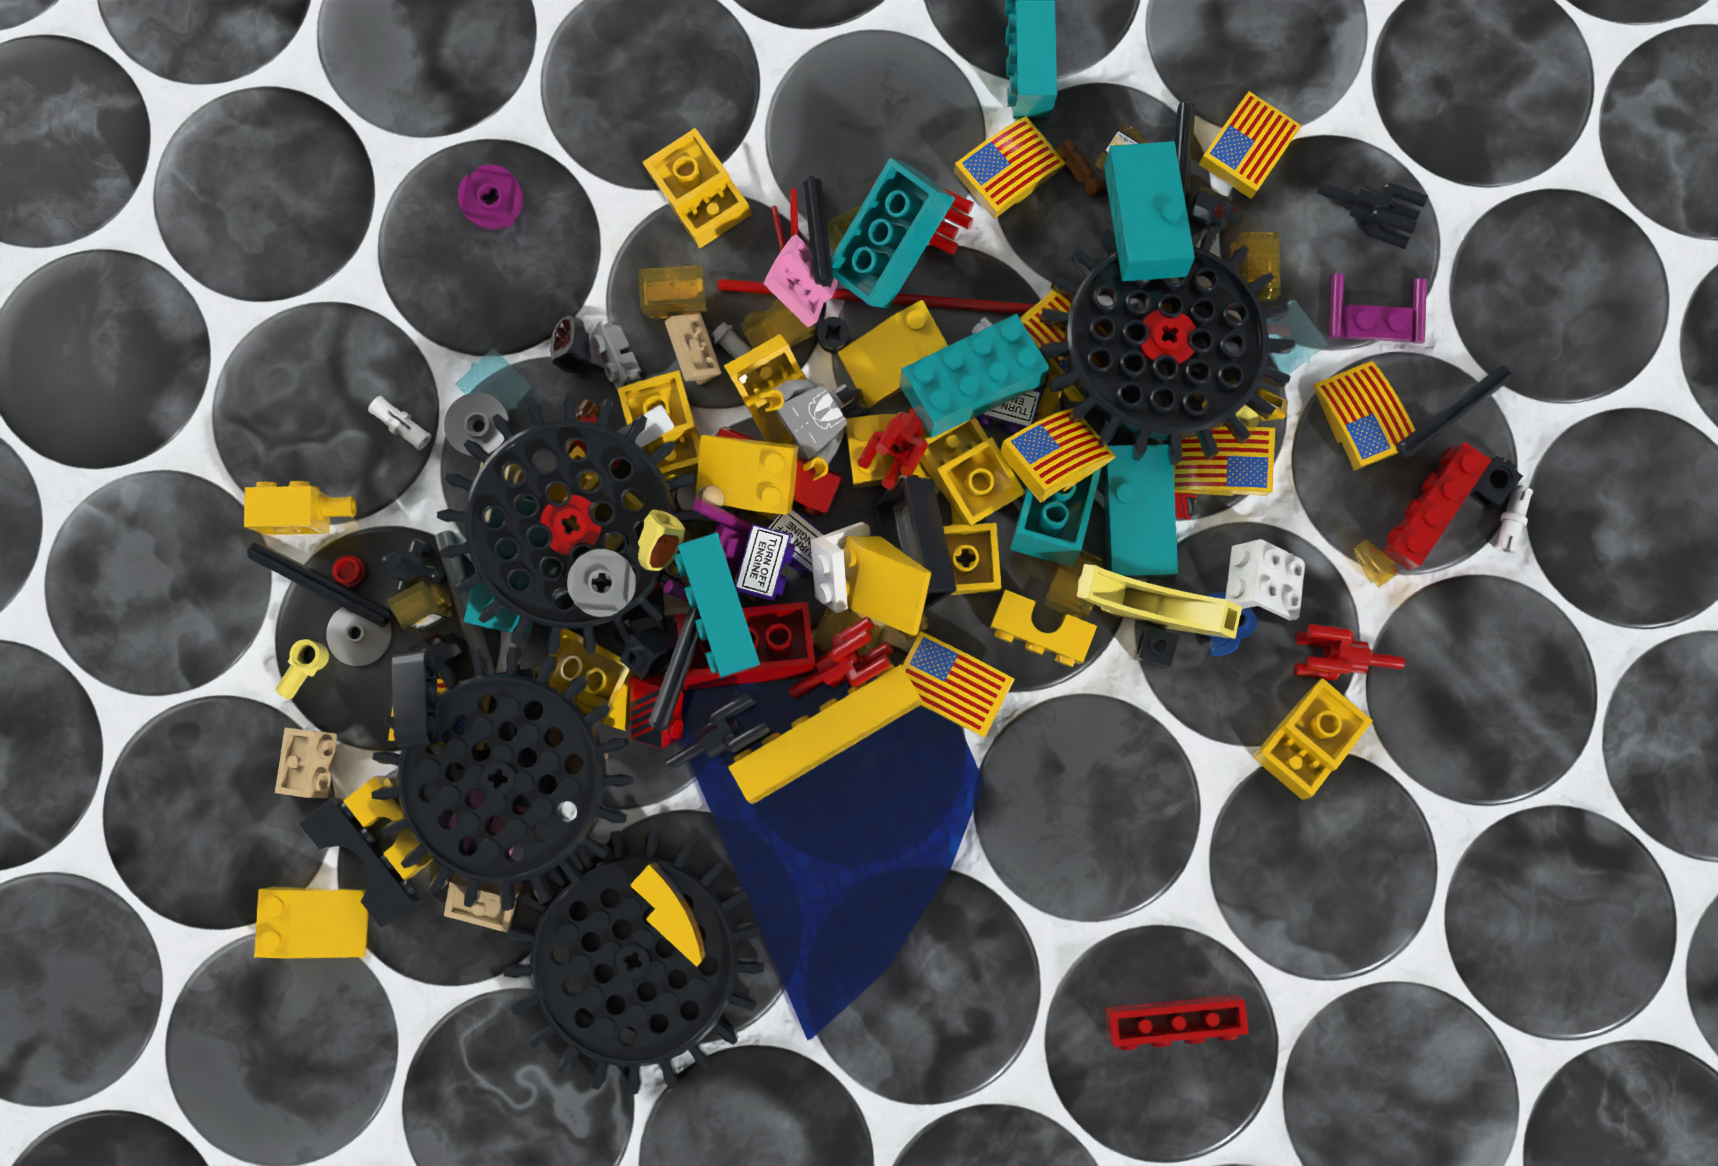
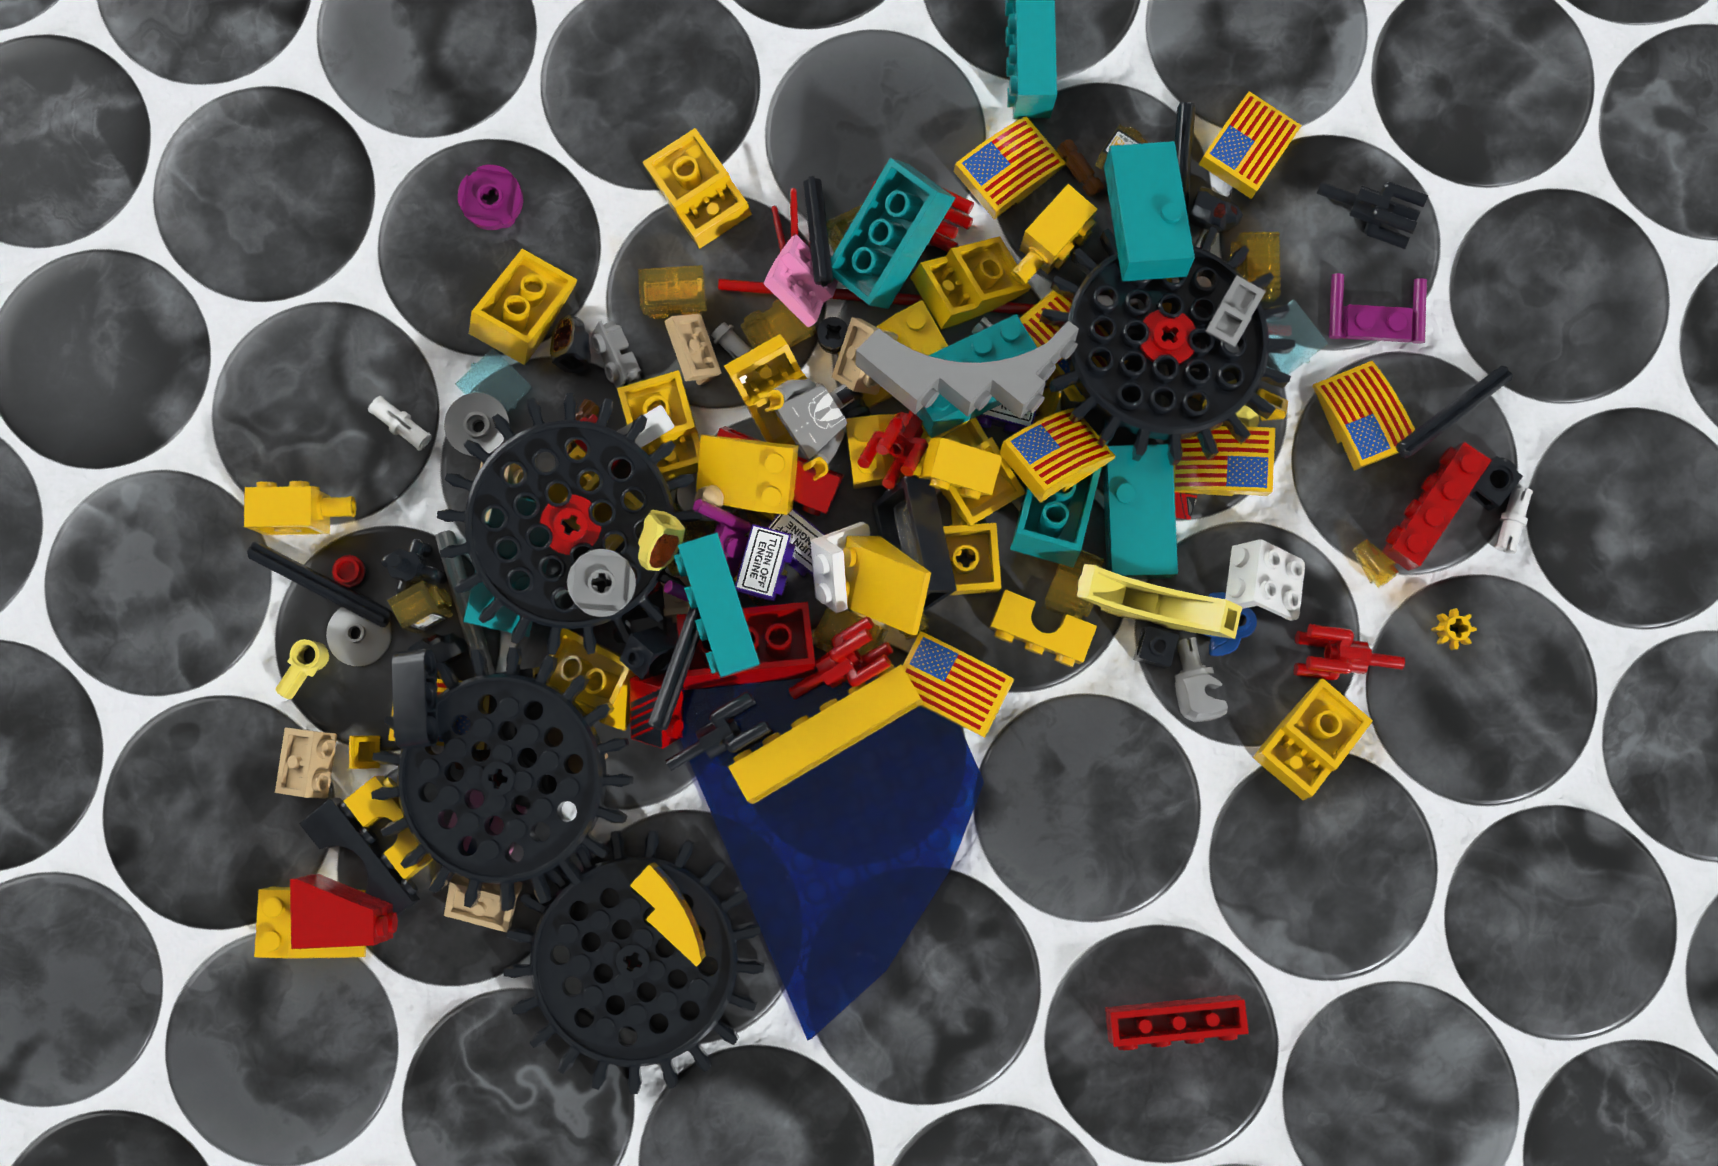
none -> red slope [290,874,398,949]
none -> yellow slope [349,736,380,769]
none -> yellow slope [469,249,577,365]
none -> tan bracket [831,317,898,395]
none -> light grey arch [855,321,1079,419]
none -> yellow slope [910,236,1031,329]
none -> yellow brick [920,437,1002,500]
none -> yellow brick [1010,184,1098,286]
none -> light grey piece [1174,637,1228,722]
none -> light grey slope [1205,276,1266,347]
none -> yellow gear [1431,608,1477,650]

